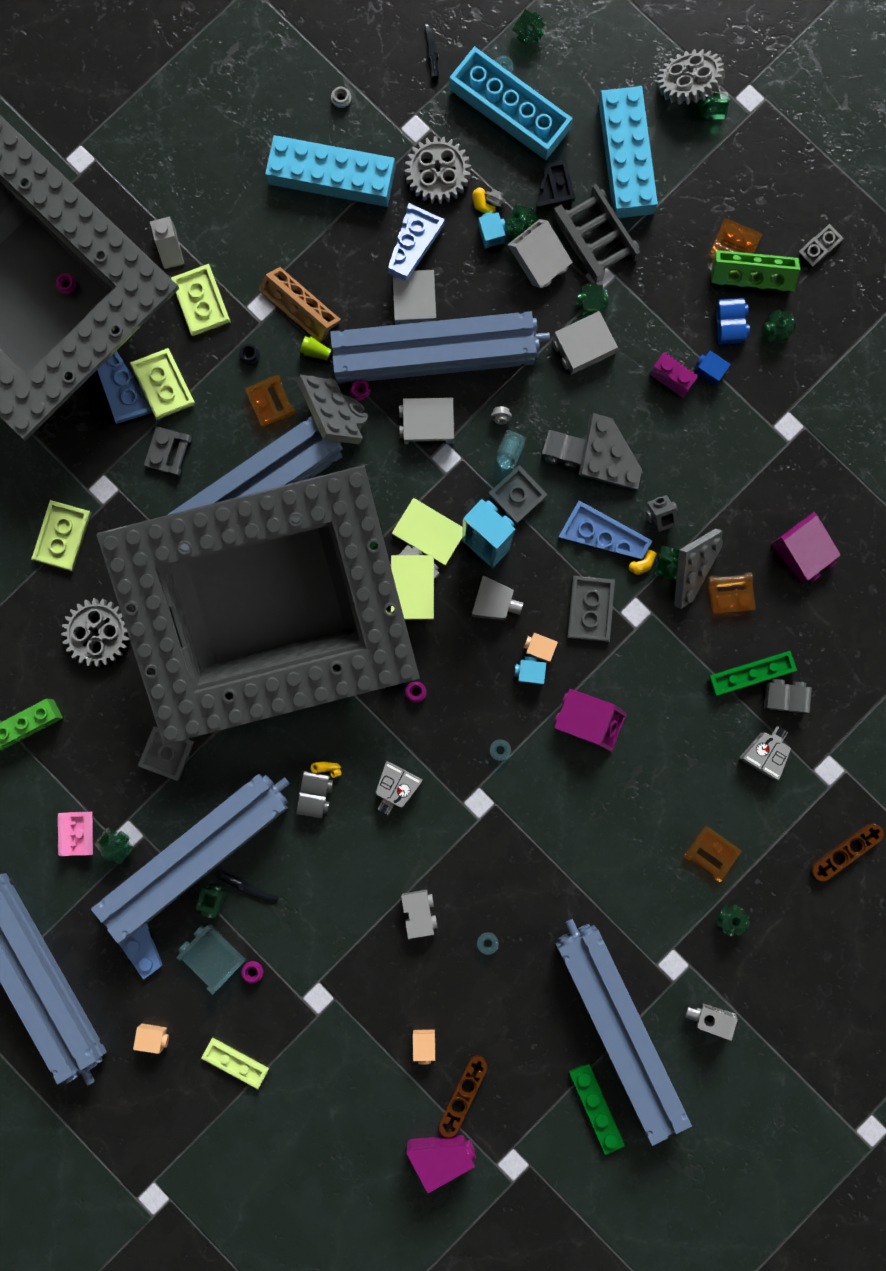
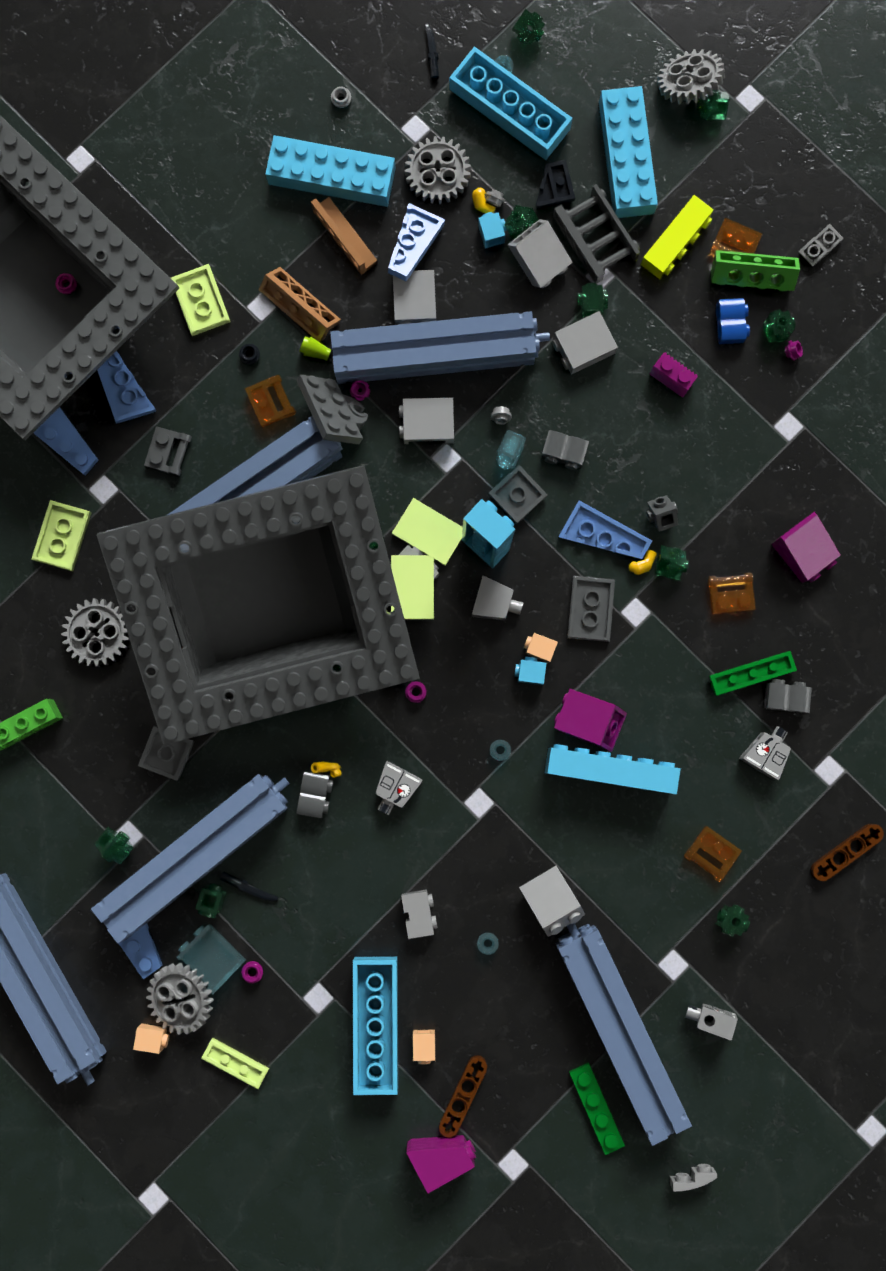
bright pink bracket [58,812,93,856] -> none
yellowish green tile [130,348,195,420] -> none
light grey slope [150,217,184,269] -> none
dark grey plate [579,413,642,490] -> none
dark grey plate [674,528,723,609] -> none
blue brick [695,351,731,386] -> none
none -> medium blue wing [34,407,99,476]
none -> light grey gear [146,963,214,1035]
none -> medium nougat fence [311,197,378,275]
none -> medium azure brick [353,957,398,1095]
none -> light grey brick [519,866,585,937]
none -> medium azure brick [544,744,681,794]
none -> neon yellow brick [641,195,714,279]
none -> light grey slope [670,1164,717,1192]
none -> magenta plate [785,340,803,361]

